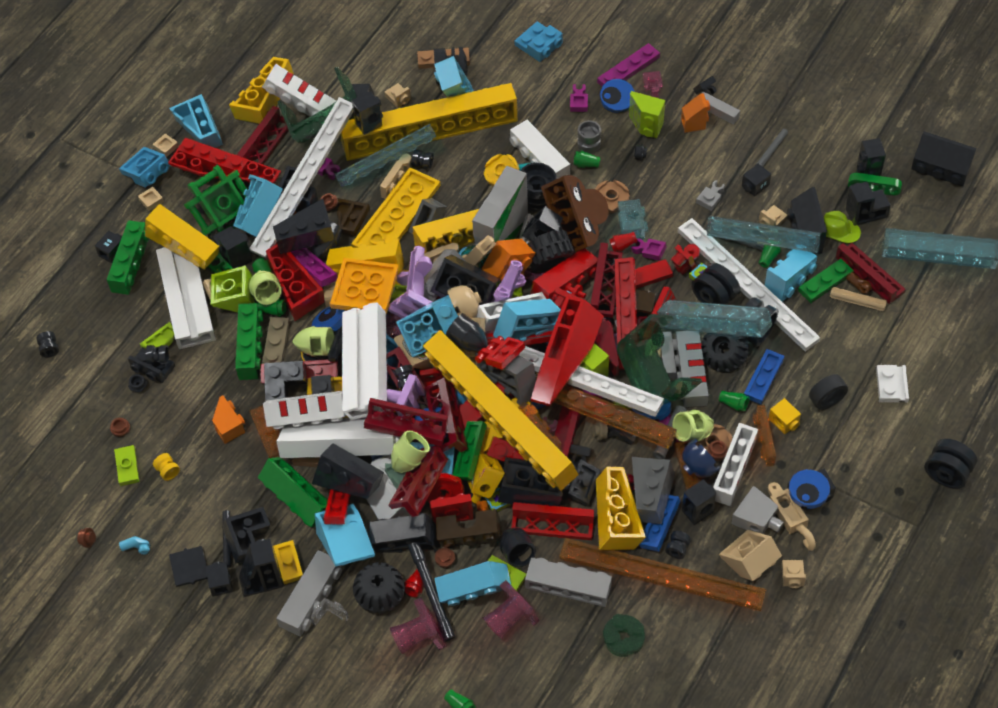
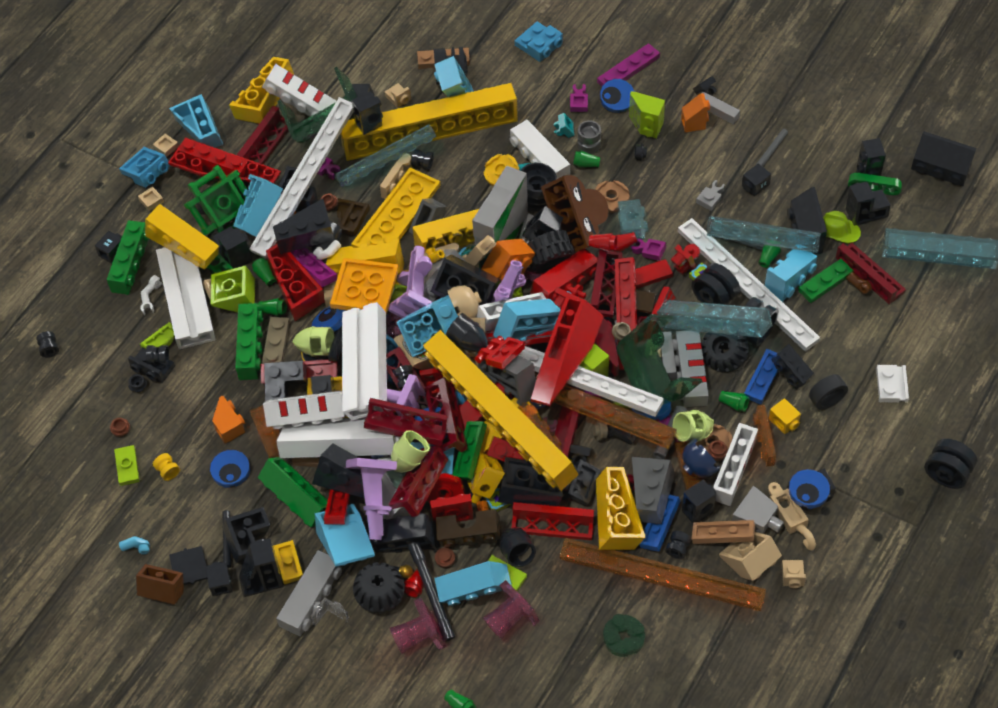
copper plate [77,528,96,548] -> none
yellowish green helmet [249,270,281,305] -> none
light grey brick [525,558,612,607] -> none
clear pink plate [643,71,663,98] -> none
tan bracket [759,205,788,232] -> none
tan axle [830,287,887,311] -> none
none -> reddish brown brick [136,564,184,604]
none -> white arm [141,275,162,315]
none -> blue tile [210,450,250,488]
none -> white arm [313,240,341,260]
none -> lavender piece [346,458,397,540]
none -> pearl gold piece [393,565,413,579]
none -> yellow arm [426,247,445,263]
none -> teal tile [554,113,574,138]
none -> red cone [589,233,618,252]
none -> dark tan plate [612,322,631,341]
none -> medium nougat plate [692,520,755,544]
none -> black bracket [771,344,814,389]

